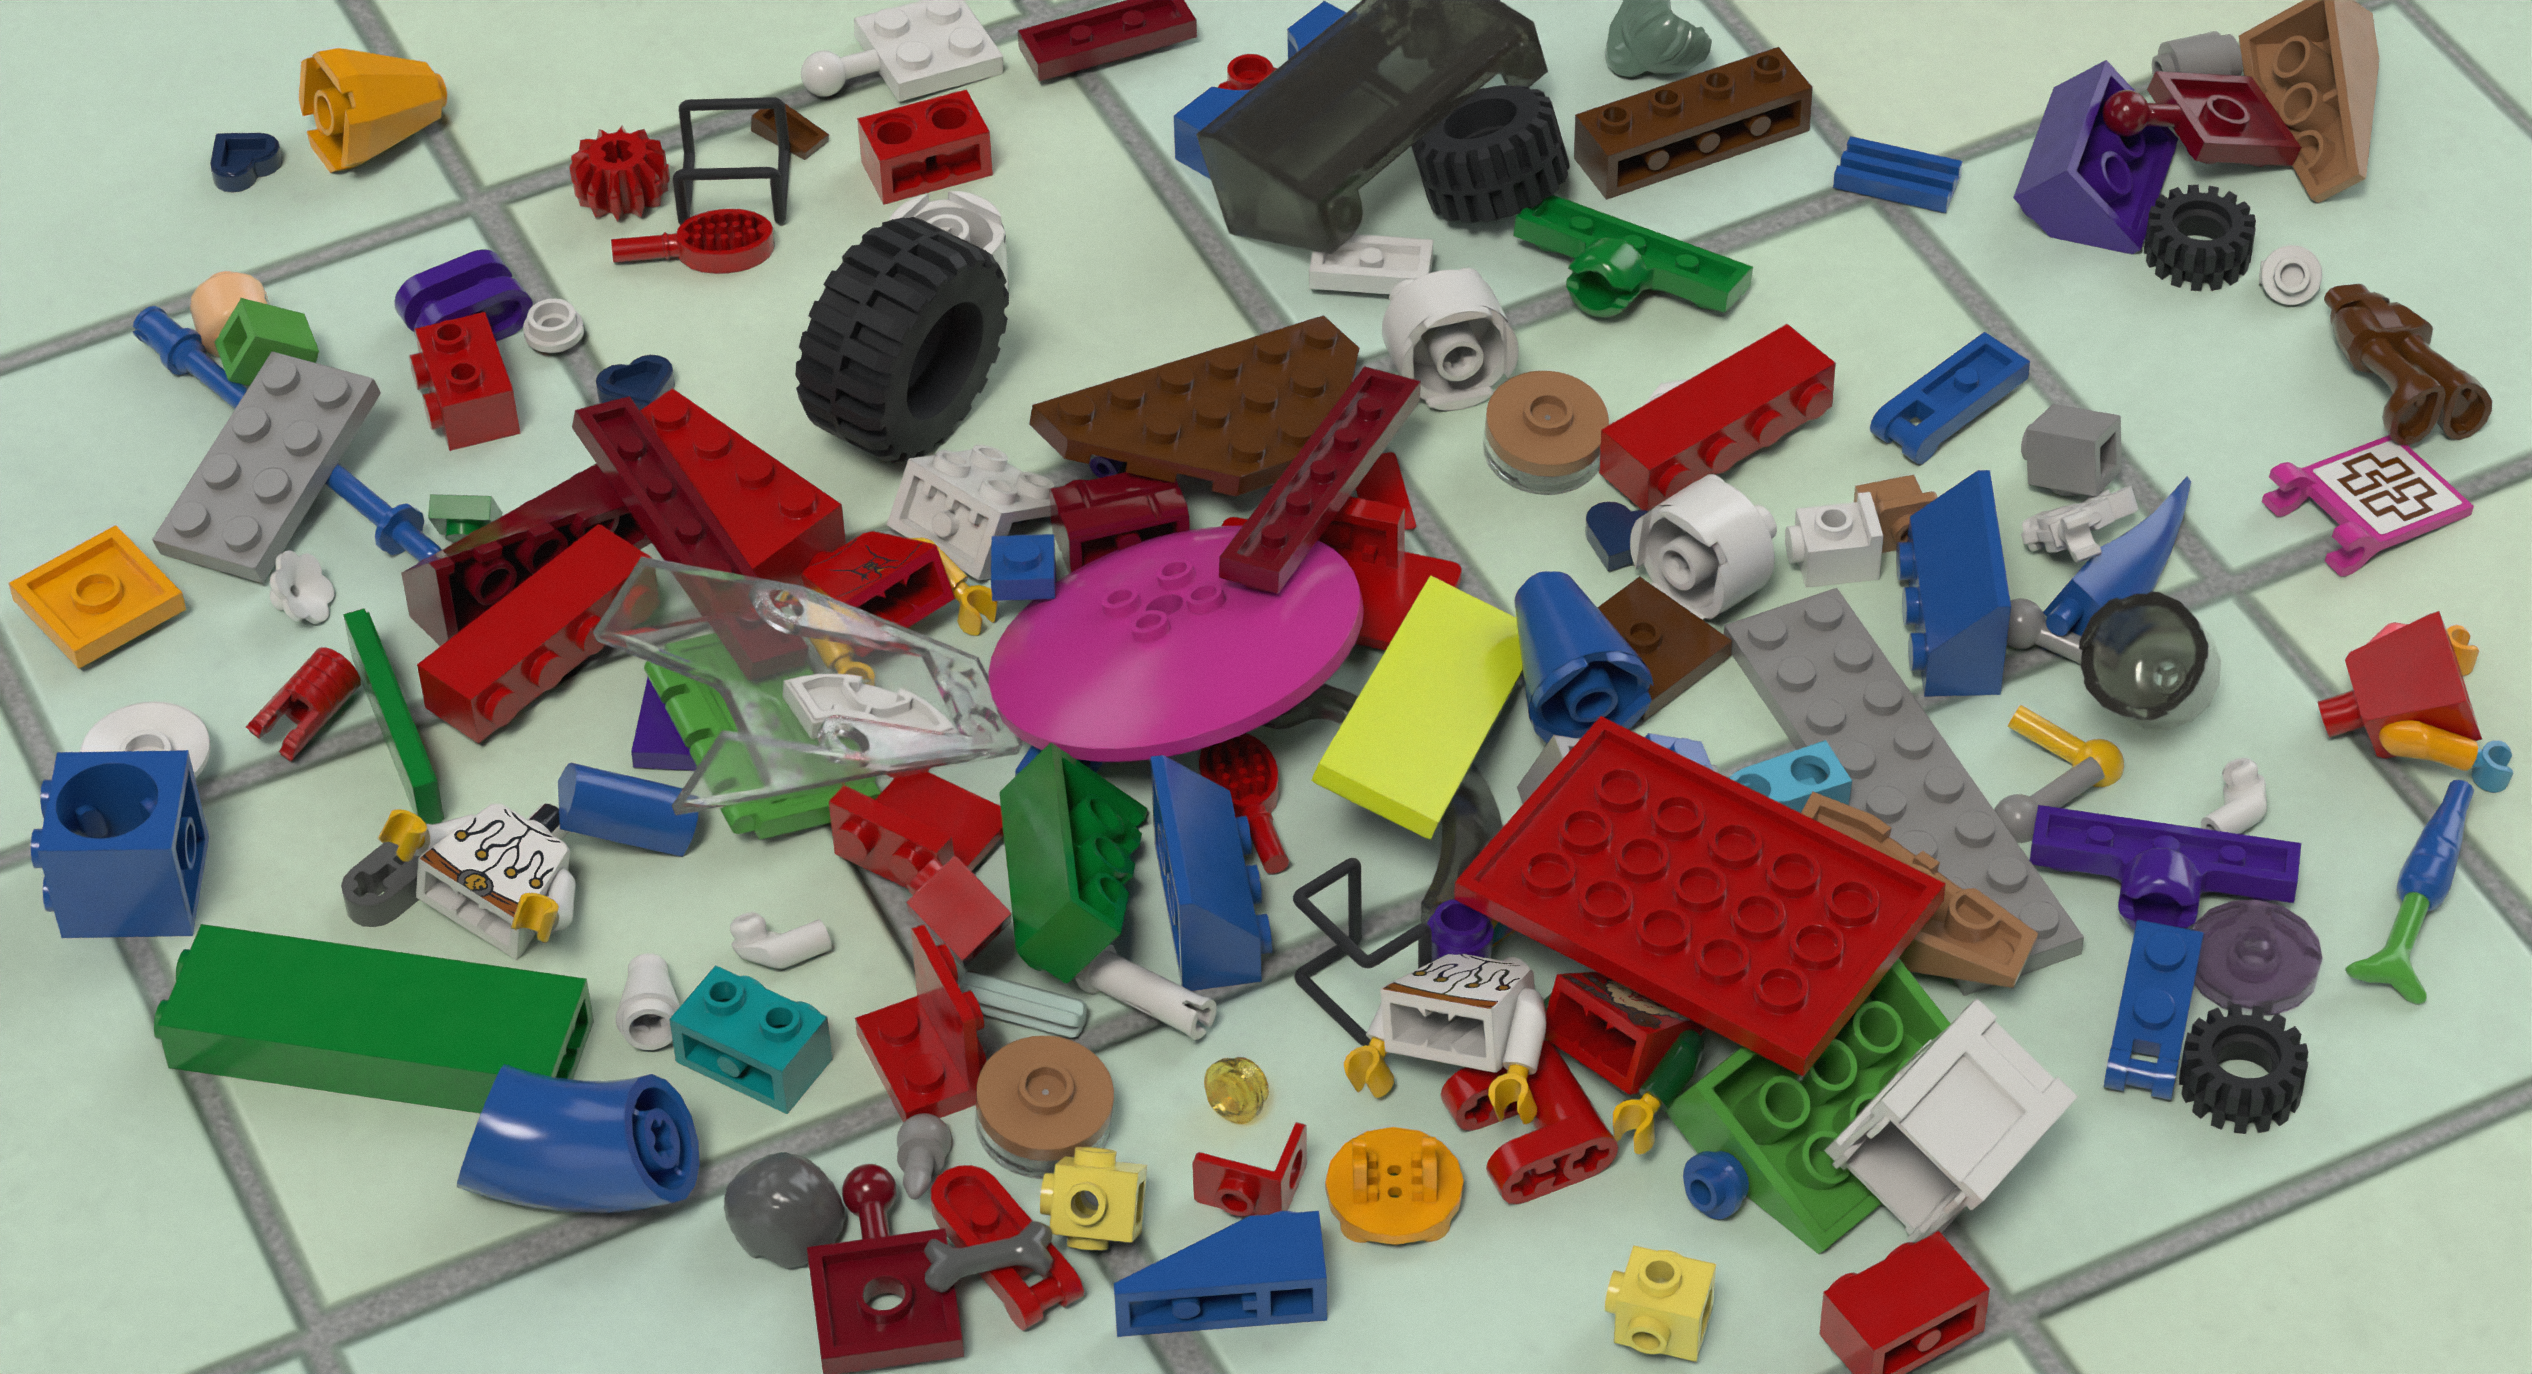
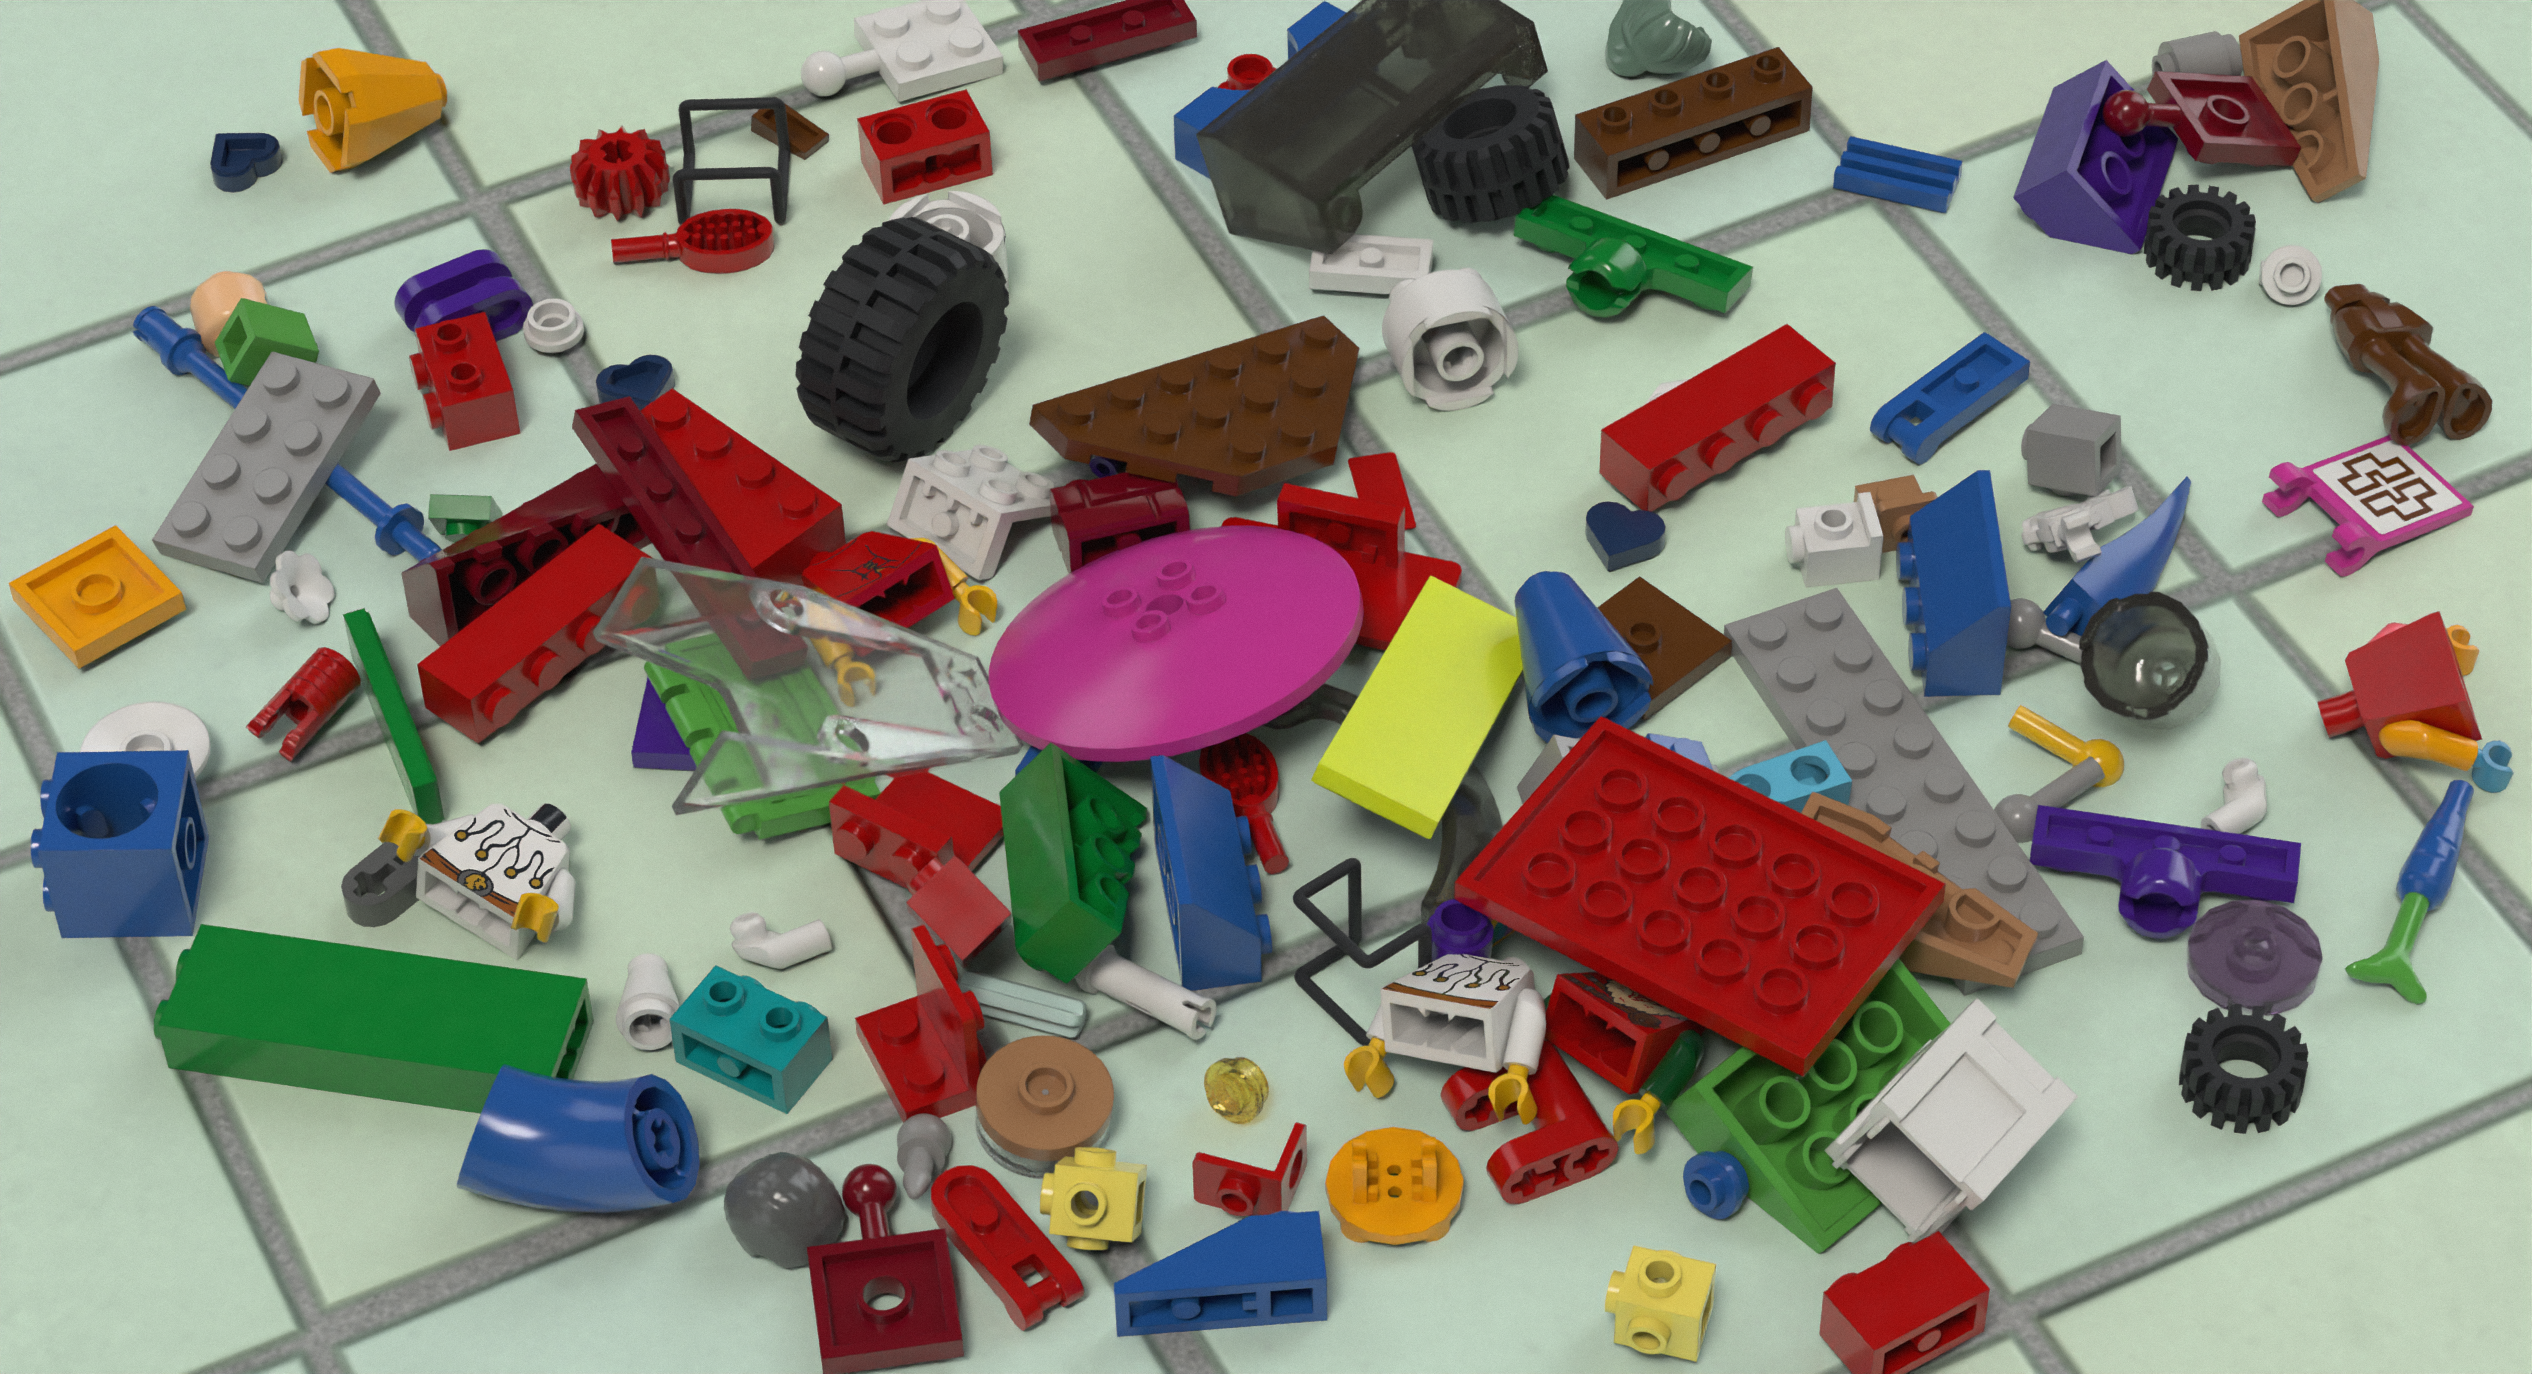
blue brick [558,763,699,857] -> none
white tile [782,674,958,764] -> none
dark grey piece [924,1221,1053,1293] -> none
blue bracket [991,534,1057,601] -> none
dark red plate [1219,366,1421,594] -> none
medium nougat piece [1483,371,1609,495] -> none
white brick [1630,474,1777,620] -> none
blue plate [2104,920,2204,1100] -> none

